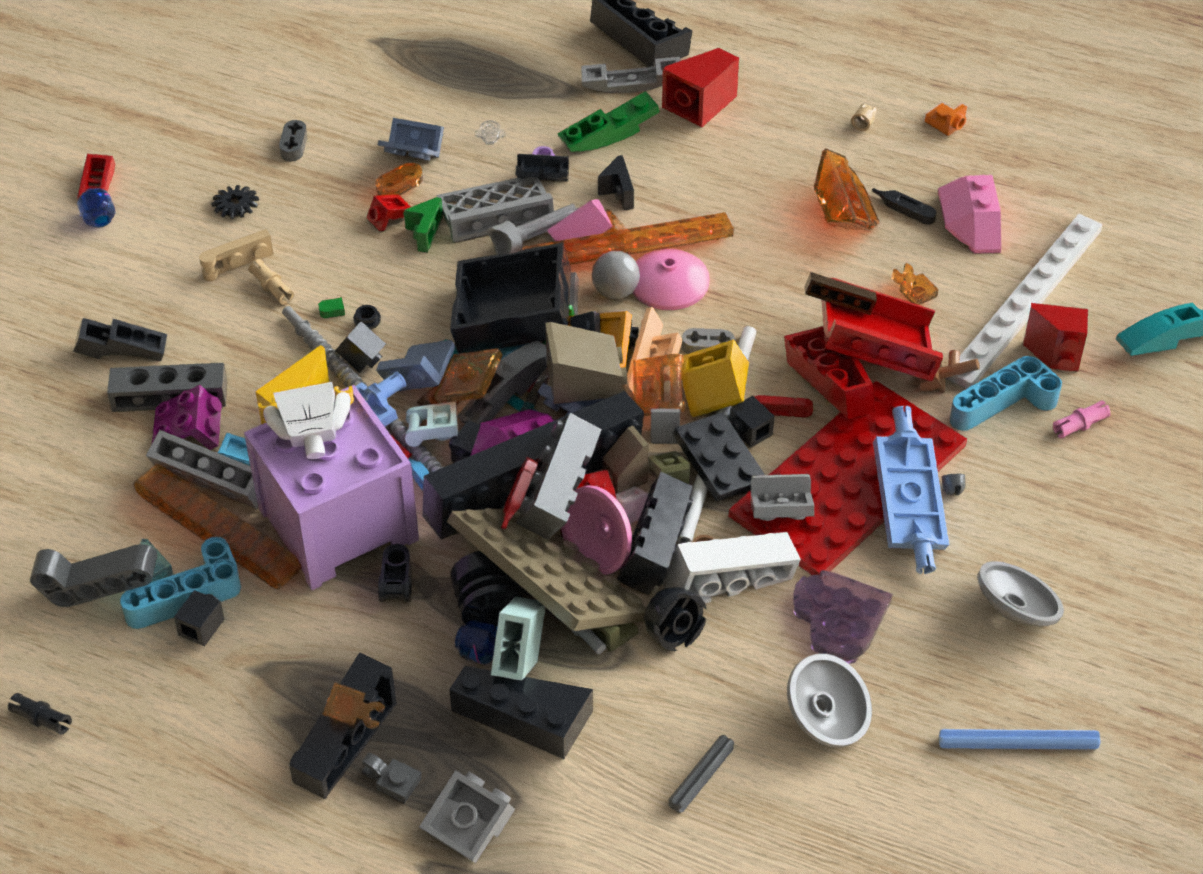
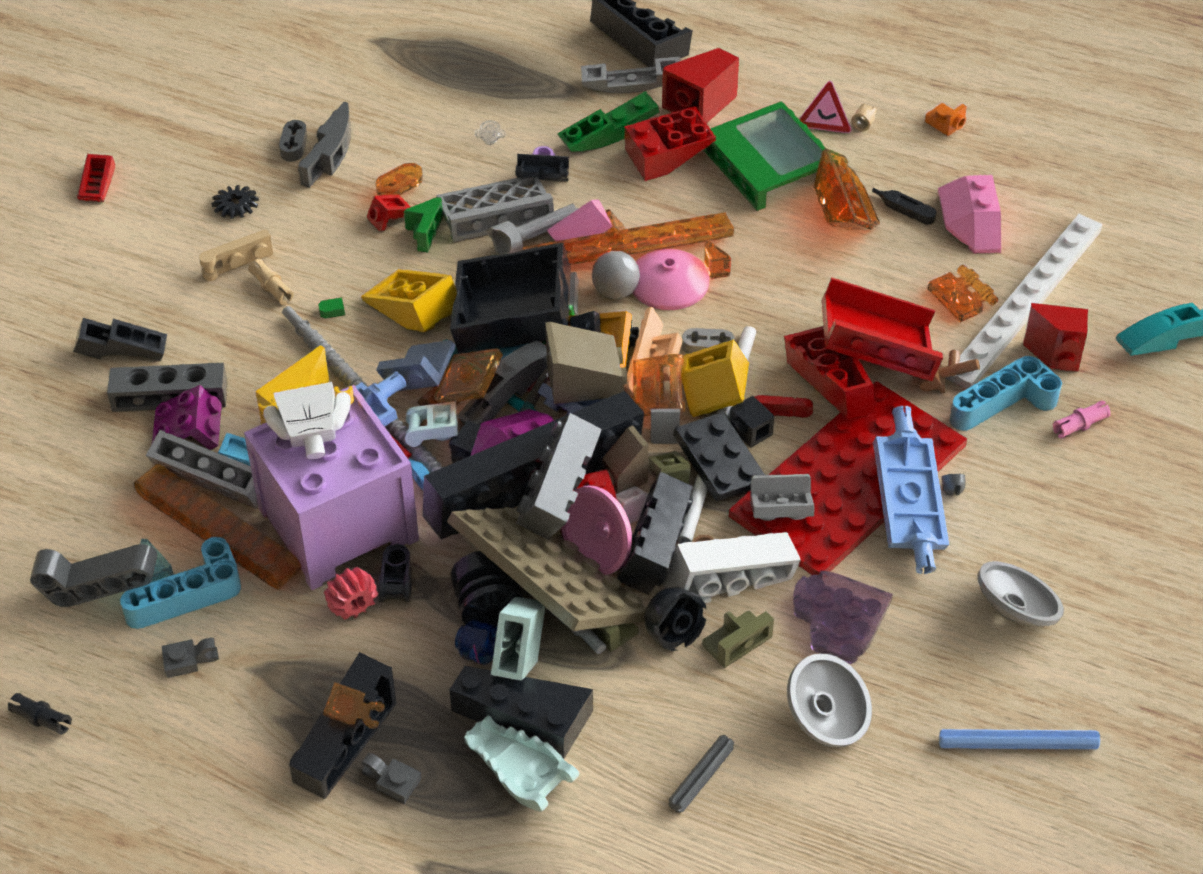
clear blue head [77,188,116,228] -> none
black brick [174,590,225,647] -> none
brick [335,322,386,373] -> none
black plate [353,305,381,330] -> none
sand blue bracket [378,118,444,161] -> none
light grey plate [419,770,515,863] -> none
red piece [501,457,538,529] -> none
black slope [598,155,634,210] -> none
dark brown piece [804,272,877,315] -> none
clear orange plate [892,263,938,305] -> none
none -> dark grey plate [161,638,219,678]
none -> dark grey slope [298,102,351,188]
none -> coral gear [323,567,379,620]
none -> yellow slope [361,269,457,332]
none -> light aqua animal [464,715,579,812]
none -> red slope [625,106,716,181]
none -> olive panel [702,611,774,668]
none -> panel [703,101,838,211]
none -> clear orange slope [704,241,731,279]
none -> piece [799,81,852,133]
none -> clear orange plate [928,265,998,323]

